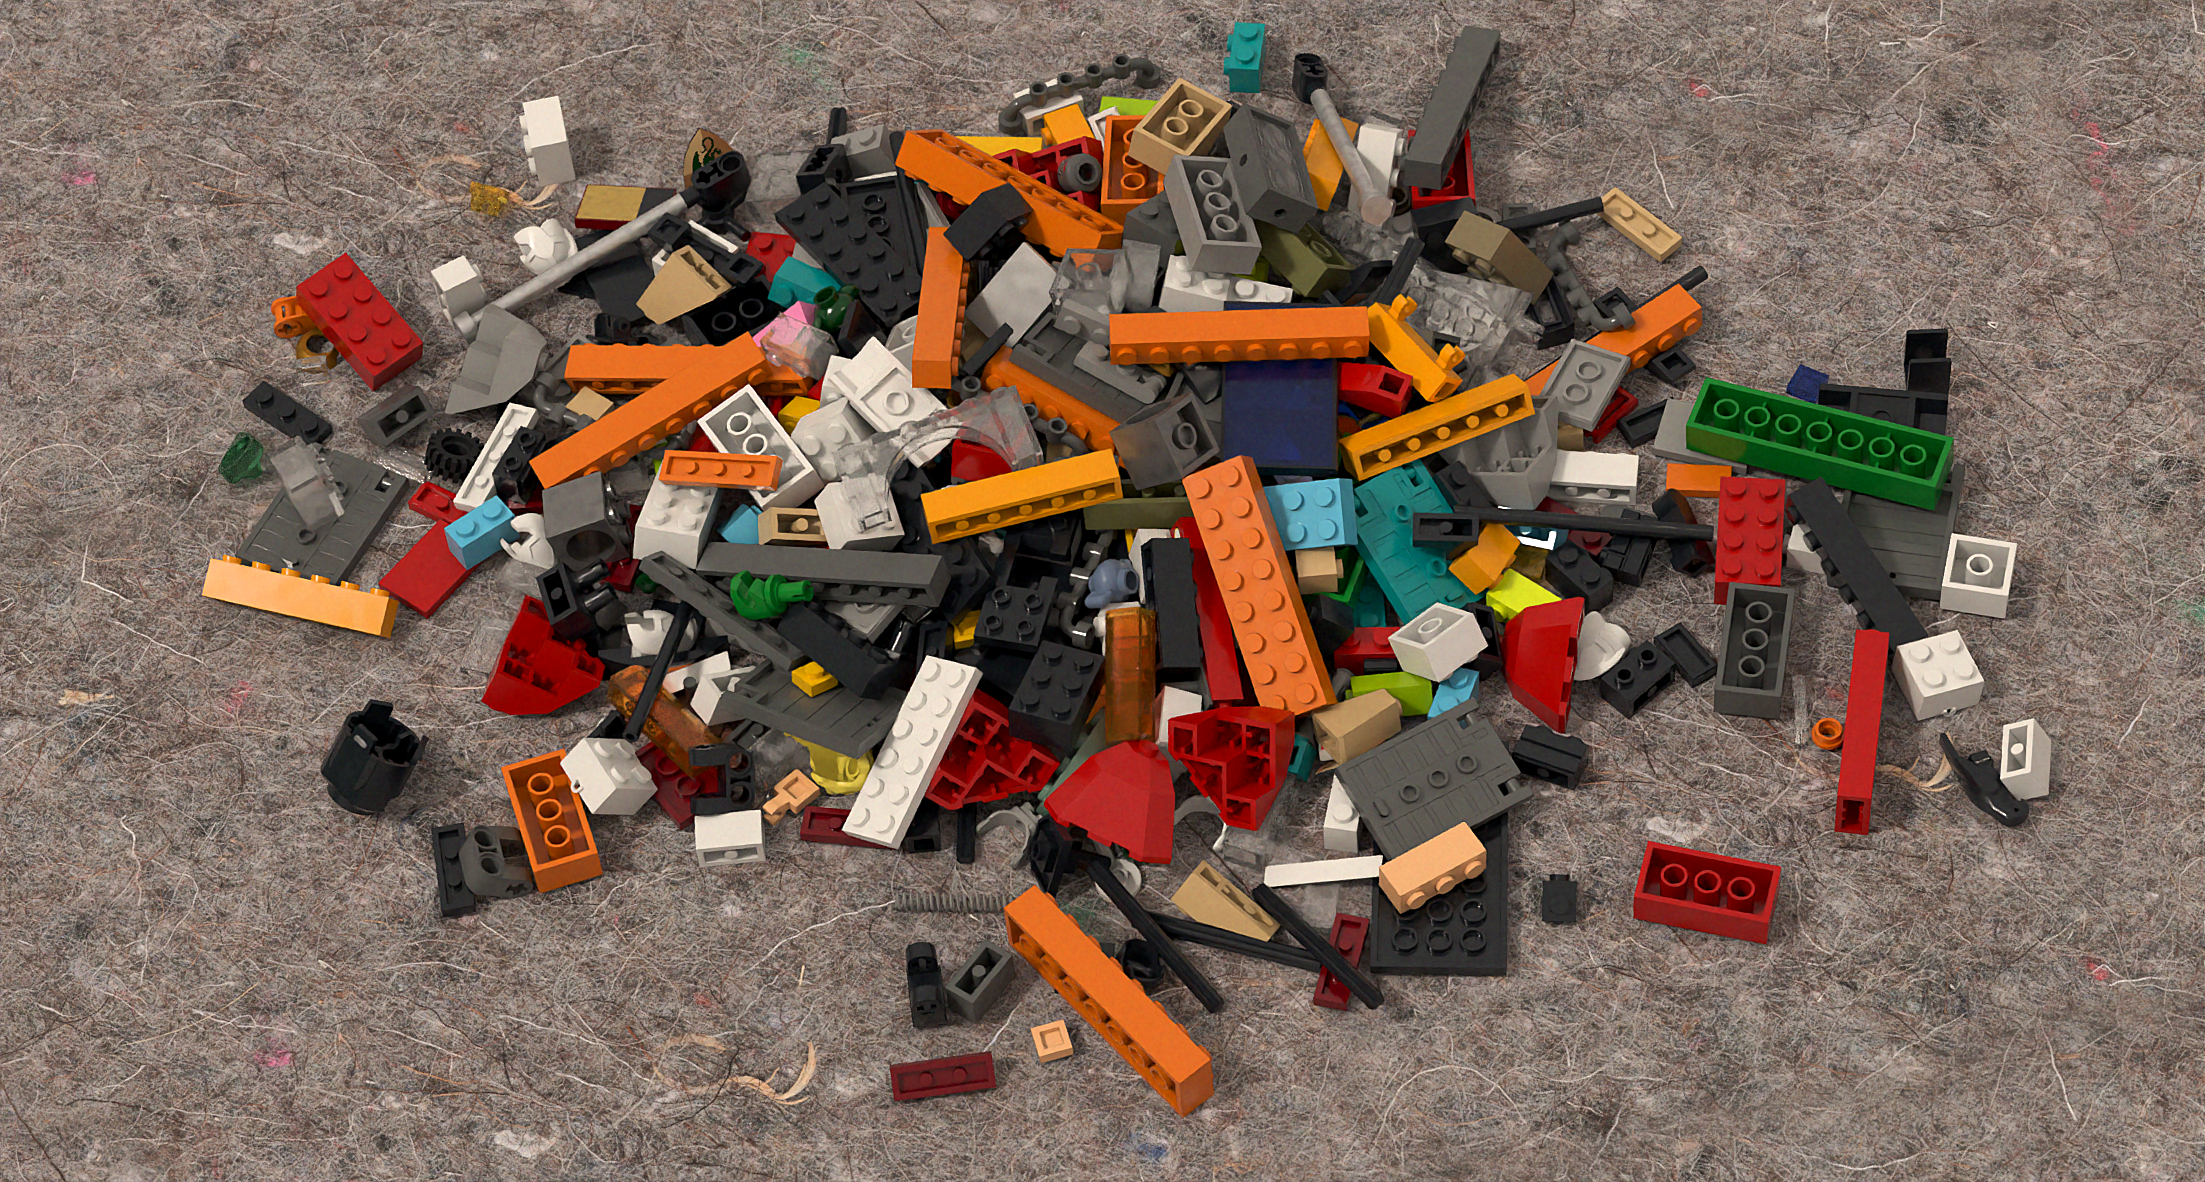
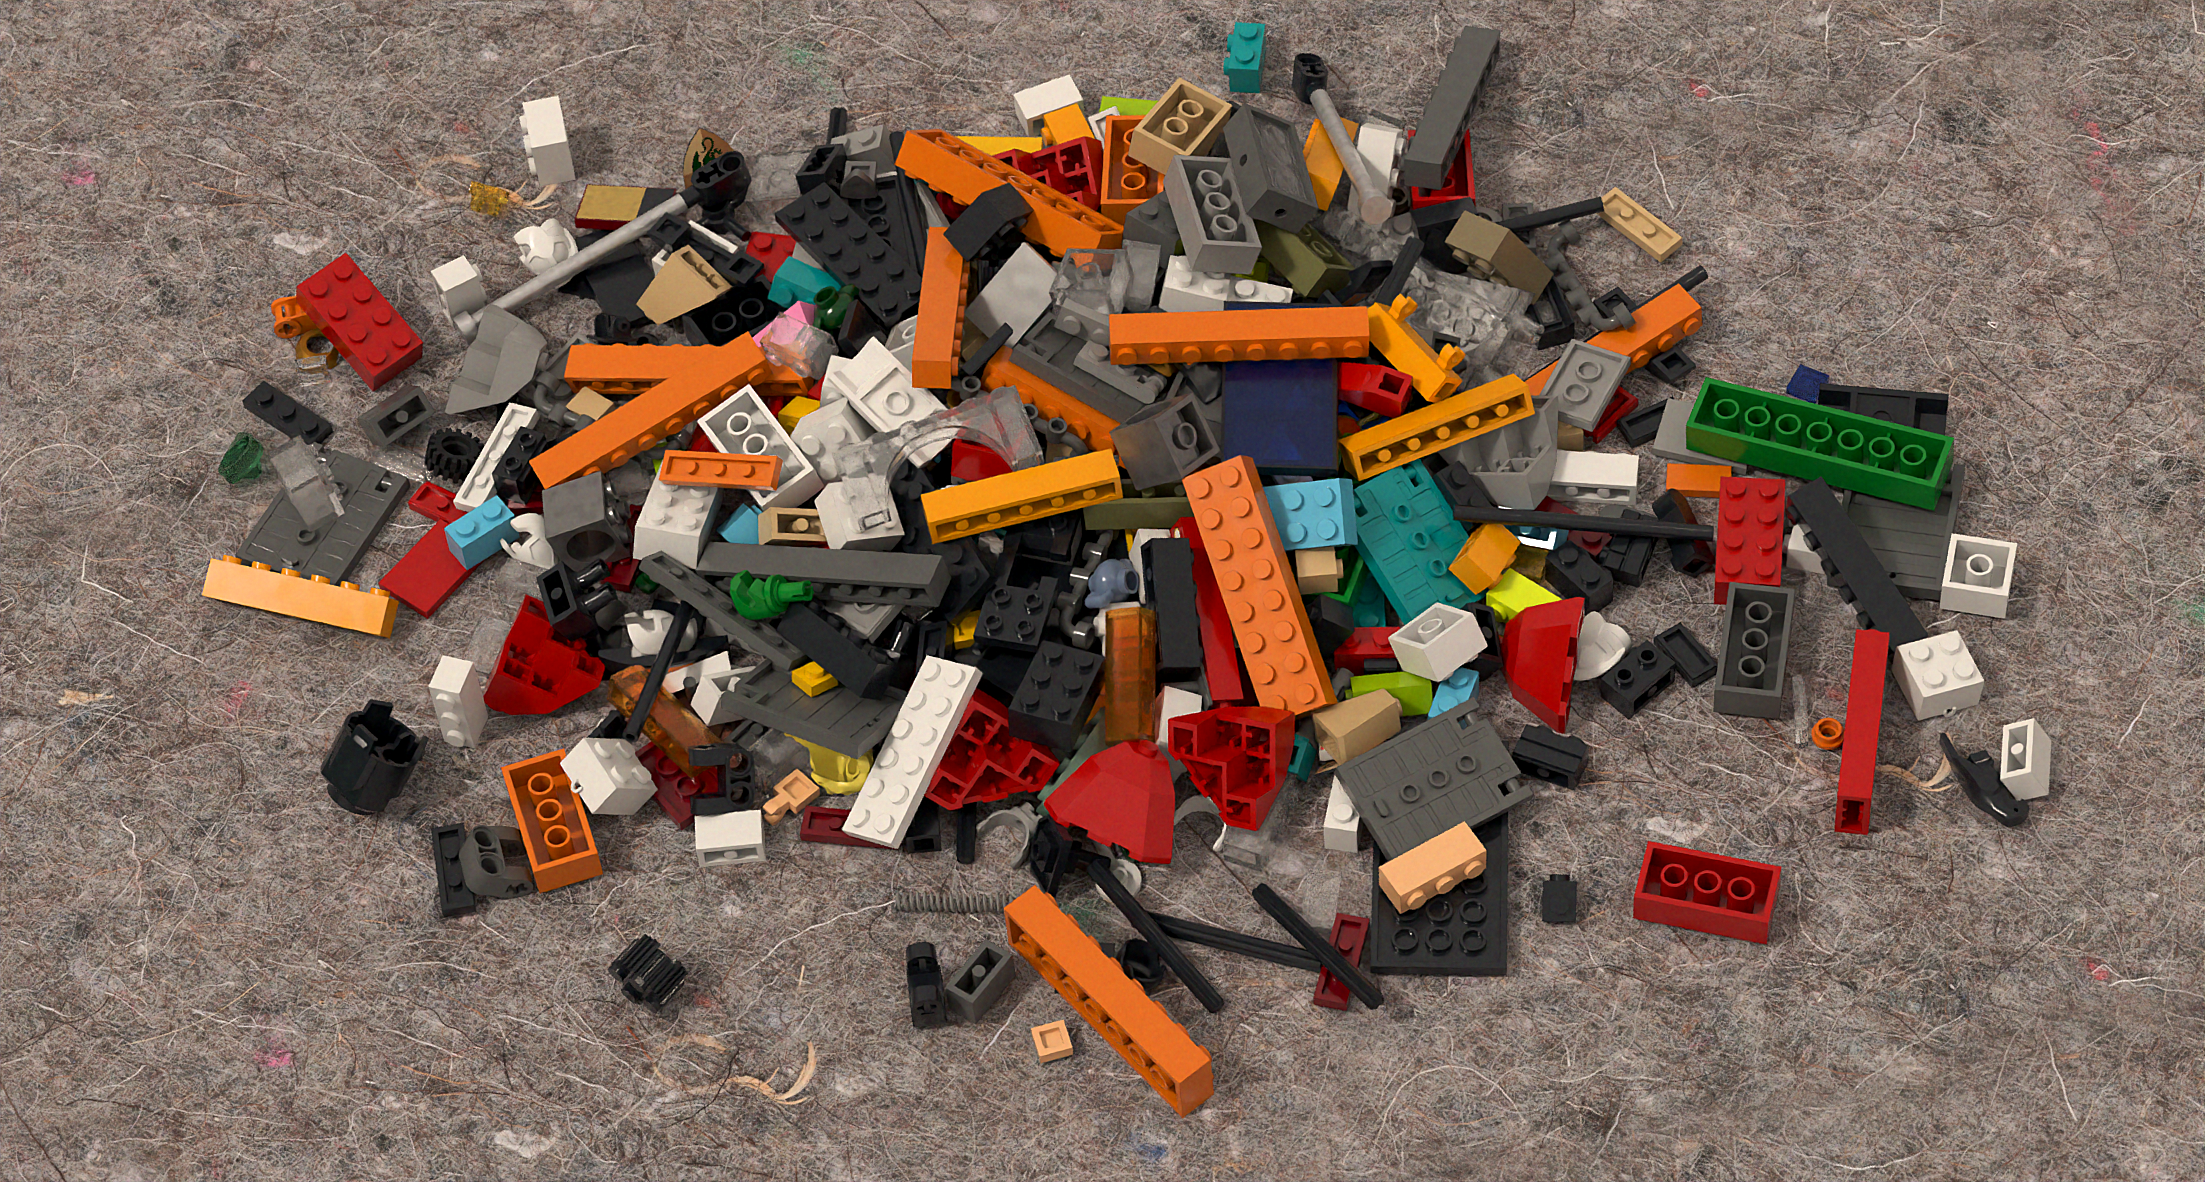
dark red plate [889,1051,996,1101] -> none
dark grey bar [998,54,1160,135] -> none
dark grey head [1057,153,1102,194] -> none
tan slope [1170,860,1280,942] -> none
white sticker [1264,855,1383,887] -> none
black slope [1412,513,1479,561] -> none
black piece [1903,328,1952,394] -> none
none -> white brick [429,655,488,748]
none -> black brick [607,934,688,1014]
none -> flat silver tile [840,161,878,199]

